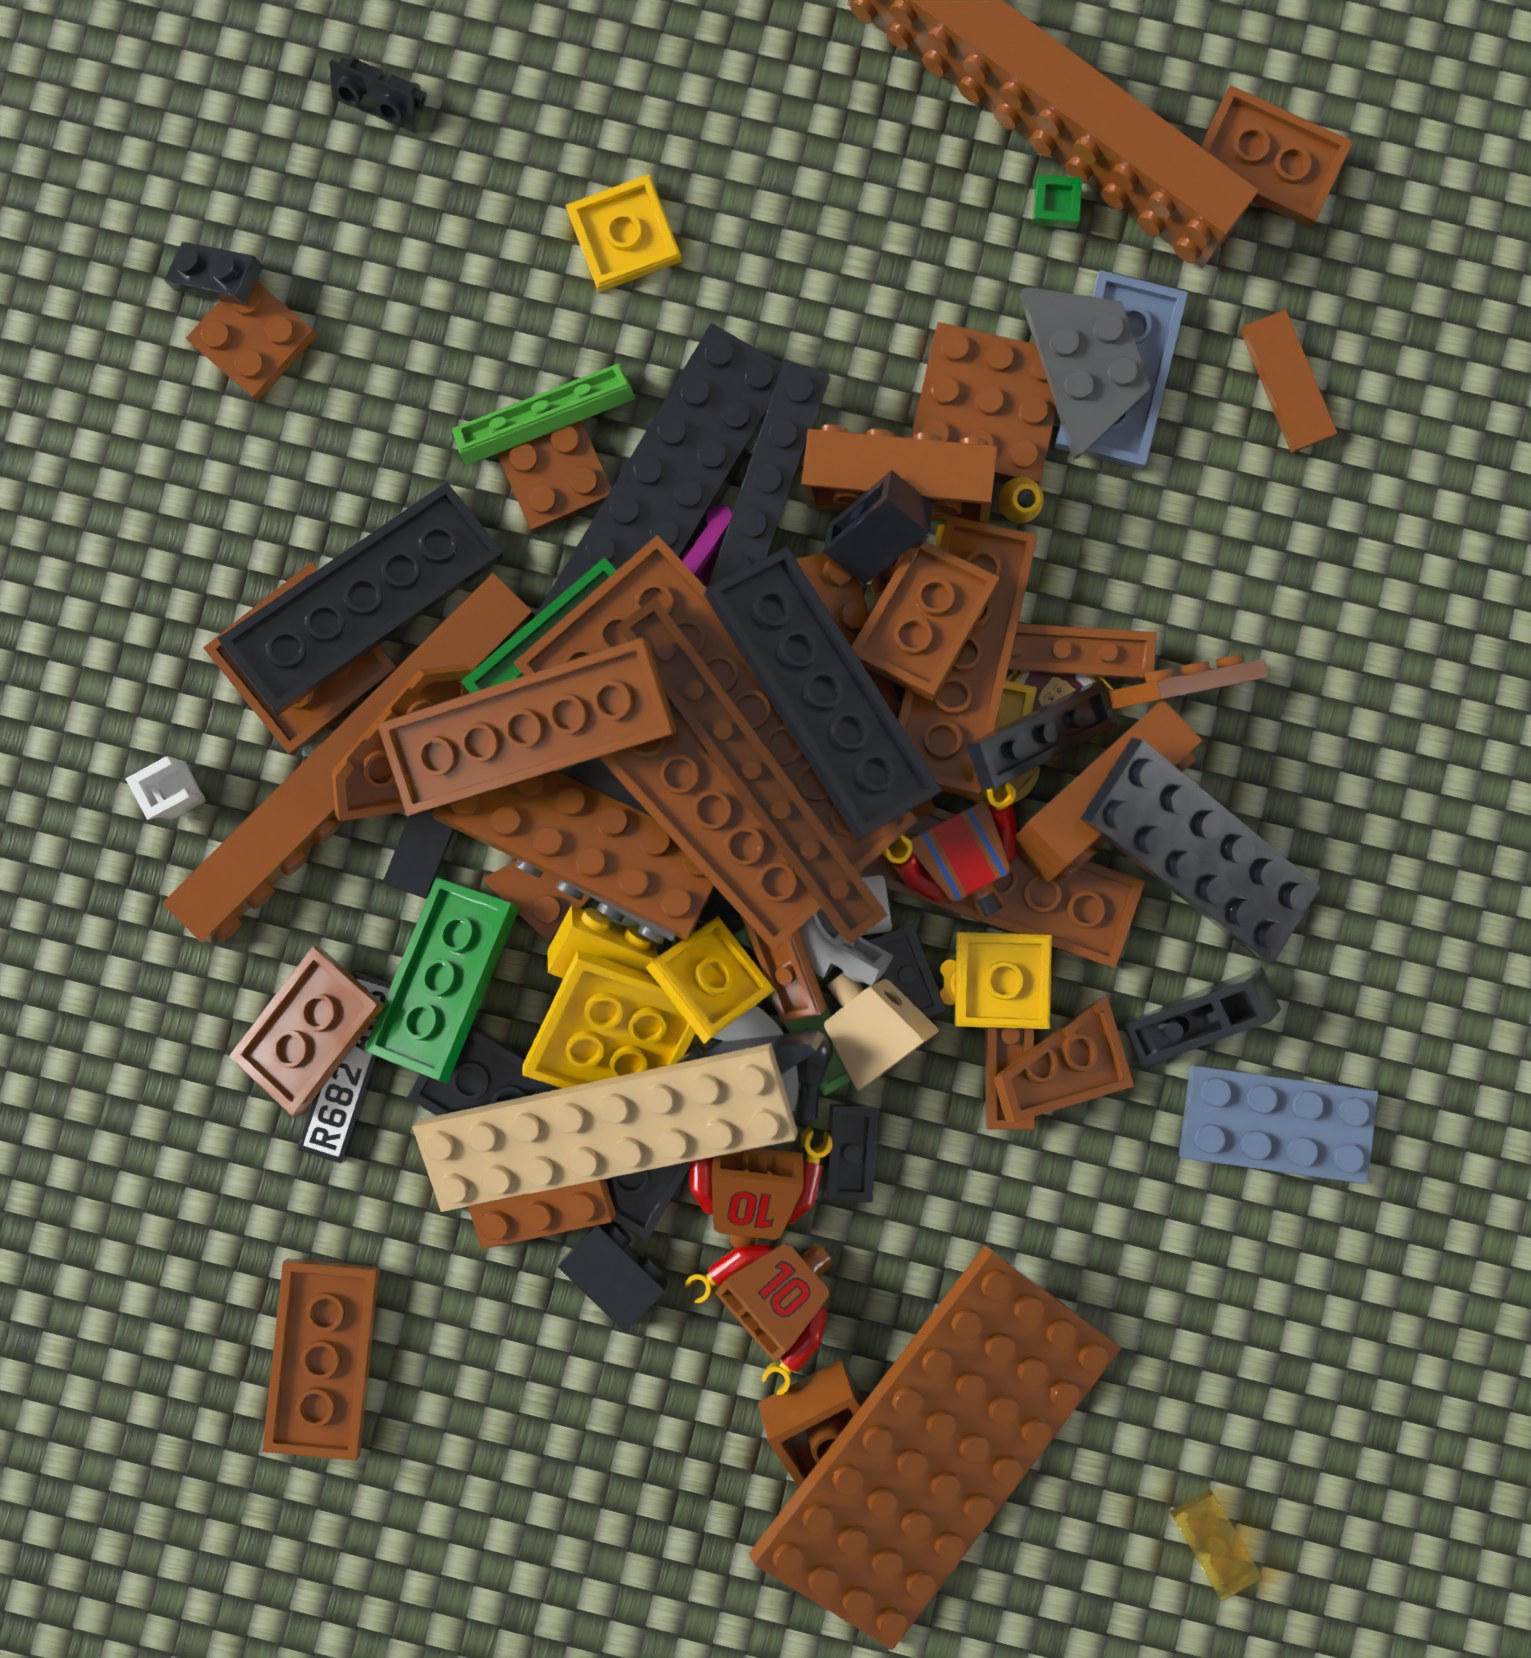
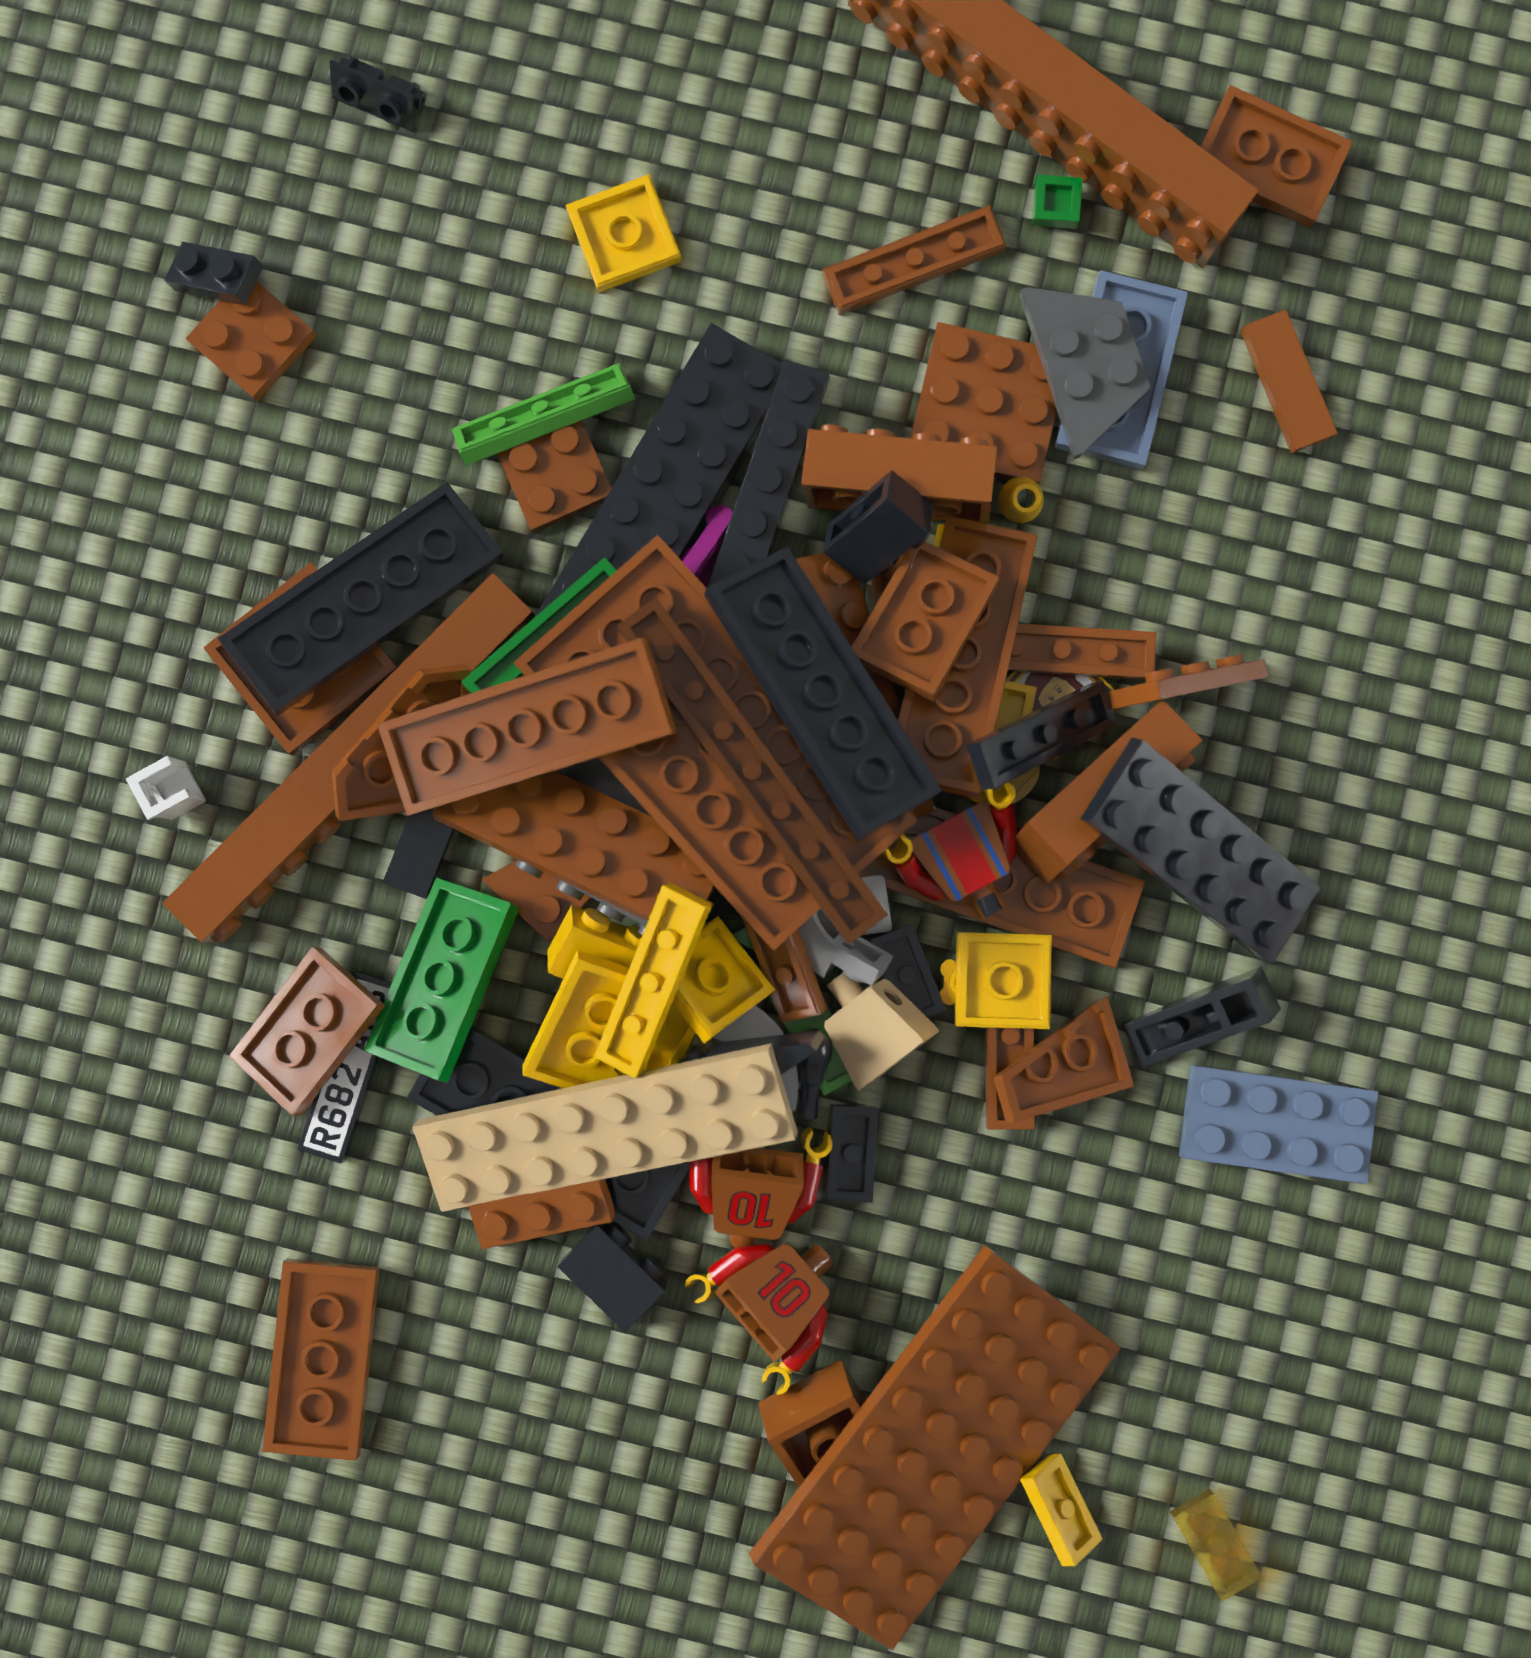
none -> yellow plate [594,882,712,1079]
none -> dark orange tile [822,205,1007,315]
none -> yellow plate [1020,1453,1103,1566]

